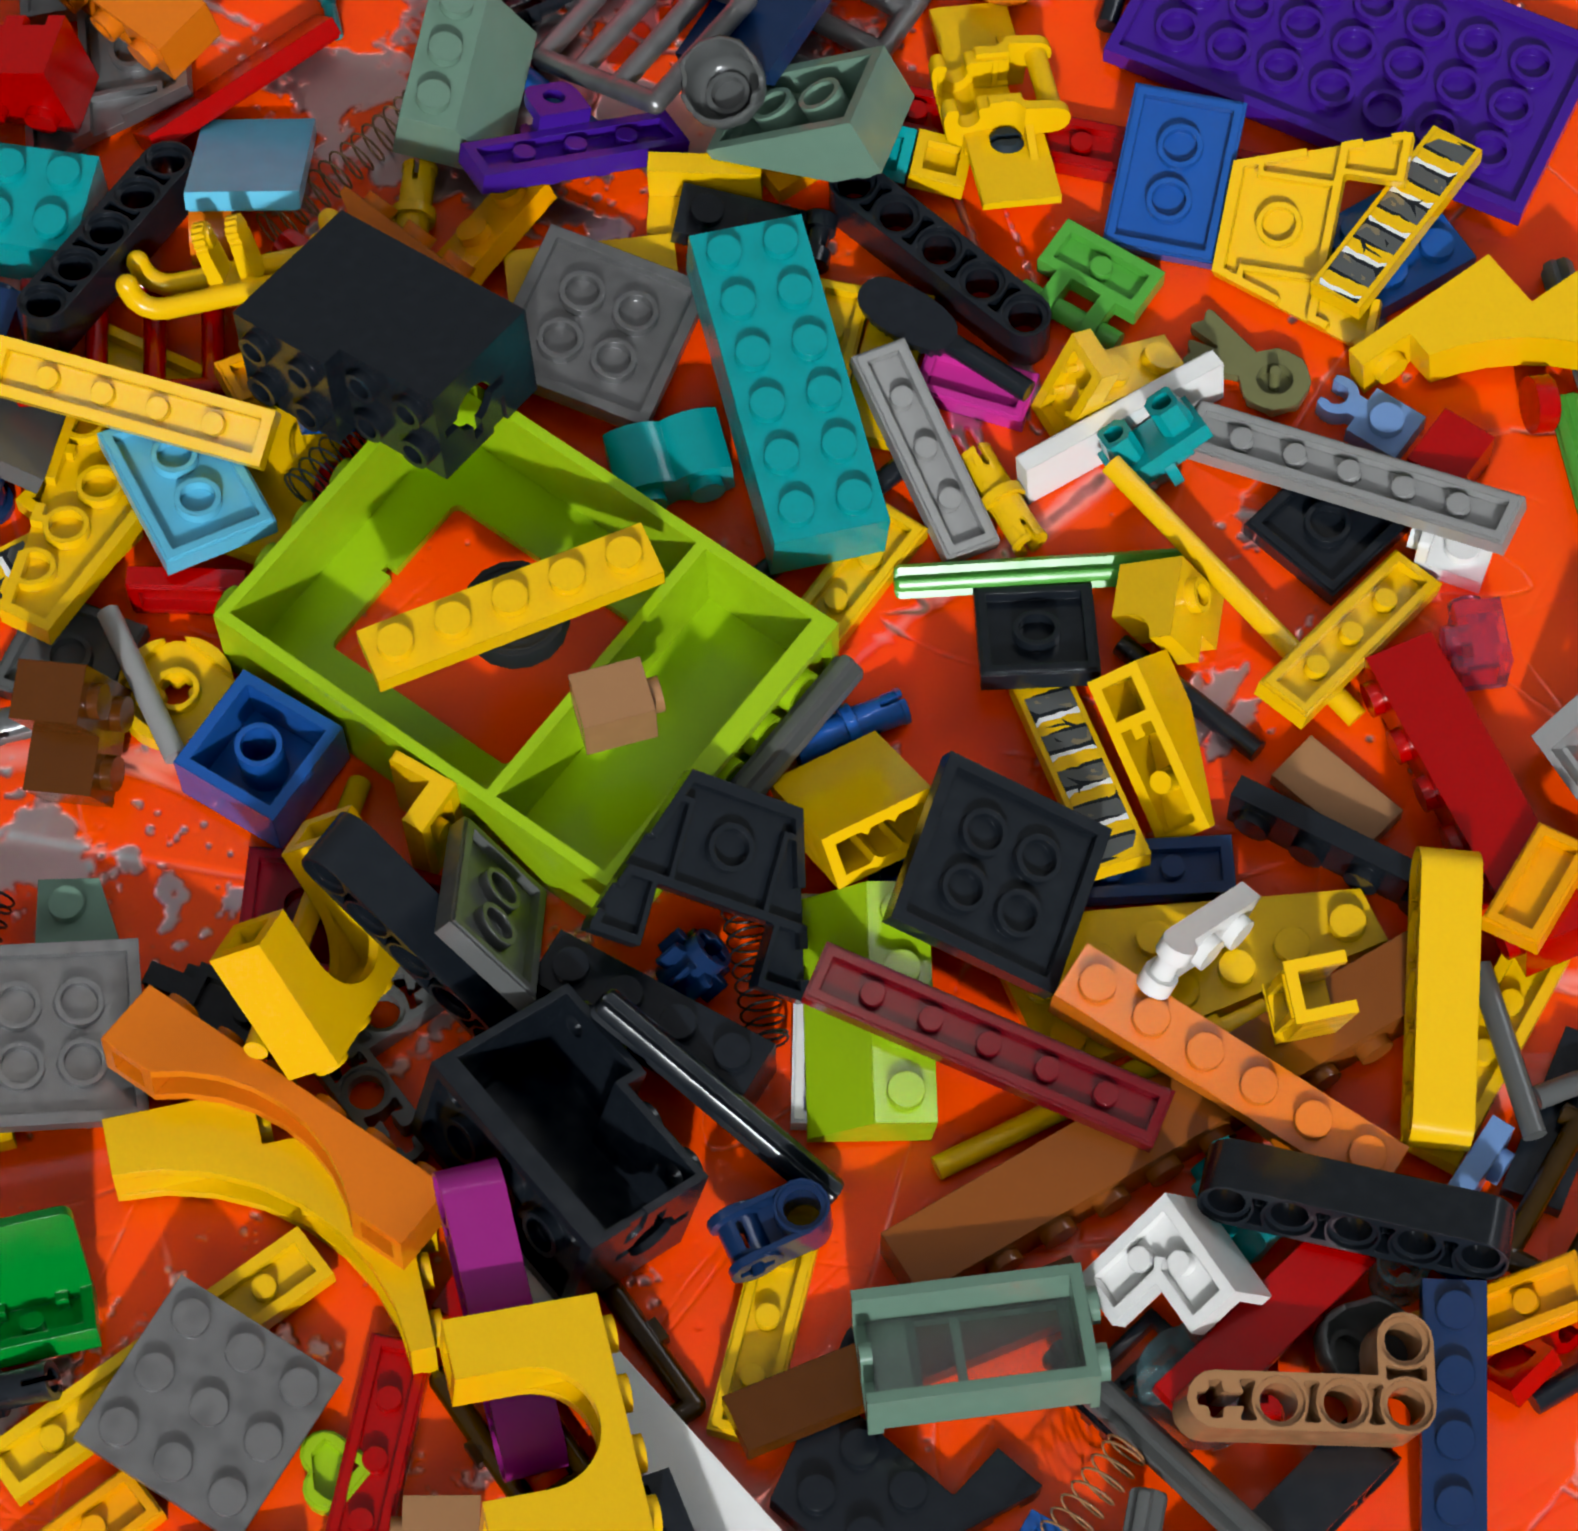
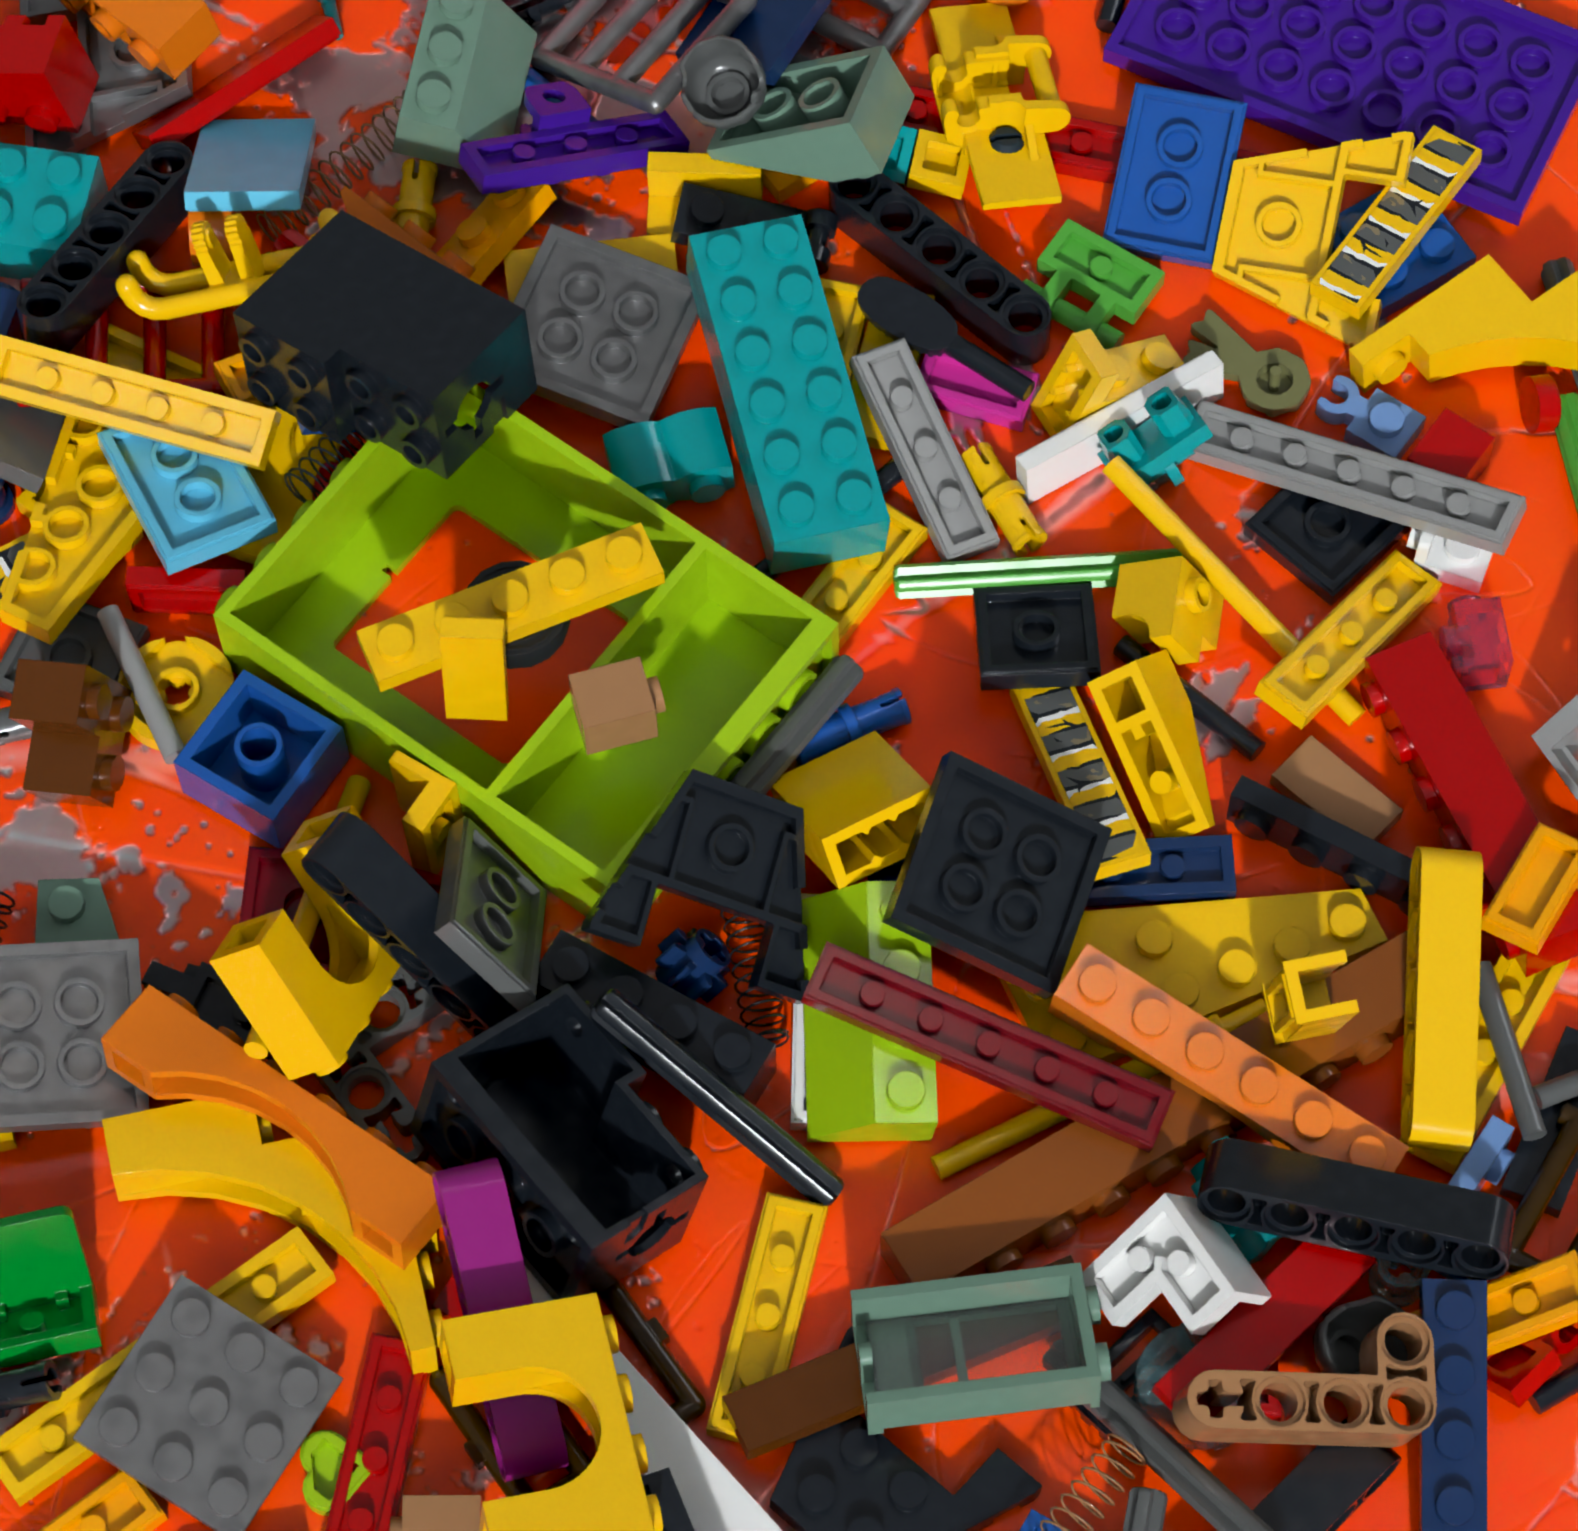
dark blue piece [706,1178,833,1283] -> none
white plate [1136,881,1261,1000] -> none
none -> yellow tile [439,615,509,721]

